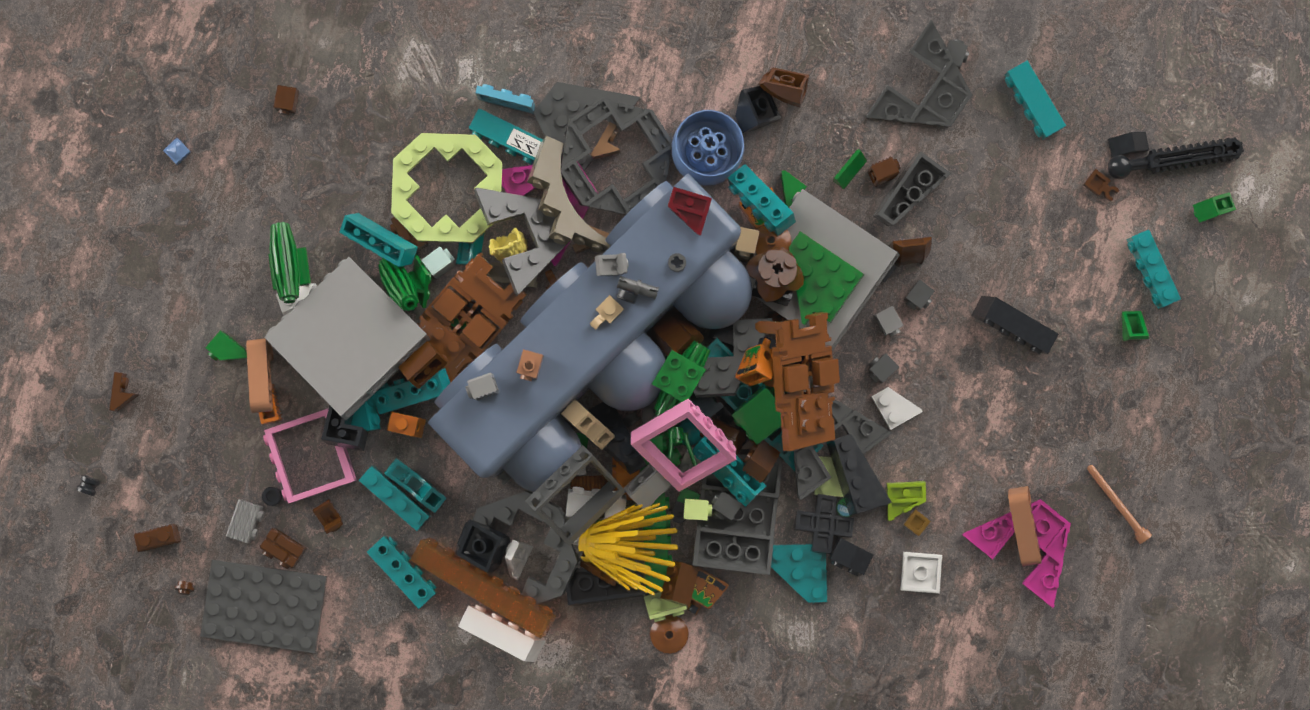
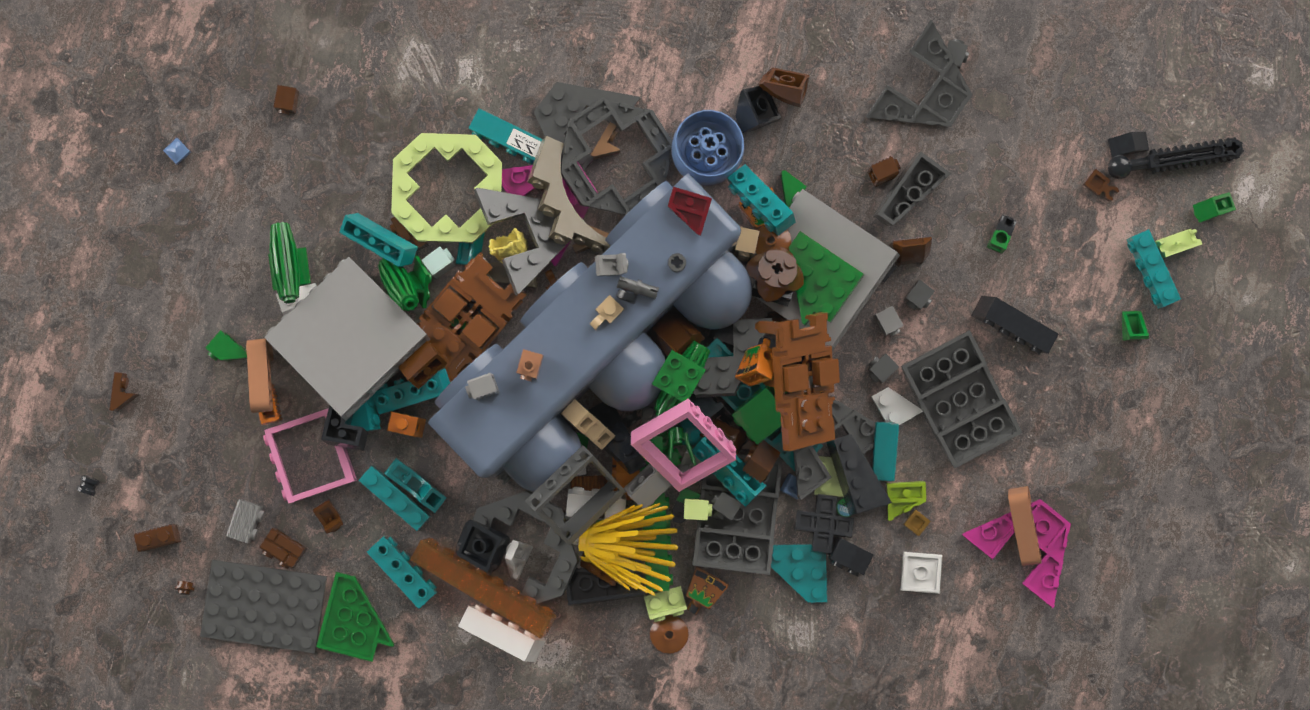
black tile [262,487,282,506] -> none
medium azure plate [475,84,535,114] -> none
reddish brown brick [660,561,699,606] -> none
green slope [833,149,867,189] -> none
teal brick [1004,60,1066,140] -> none
nougat piece [1087,465,1152,544] -> none
none -> green wing [316,572,395,662]
none -> medium blue tile [780,473,798,500]
none -> teal slope [872,422,899,481]
none -> dark grey slope [901,330,1022,469]
none -> leg [986,214,1017,254]
none -> yellowish green hinge [1155,229,1202,258]

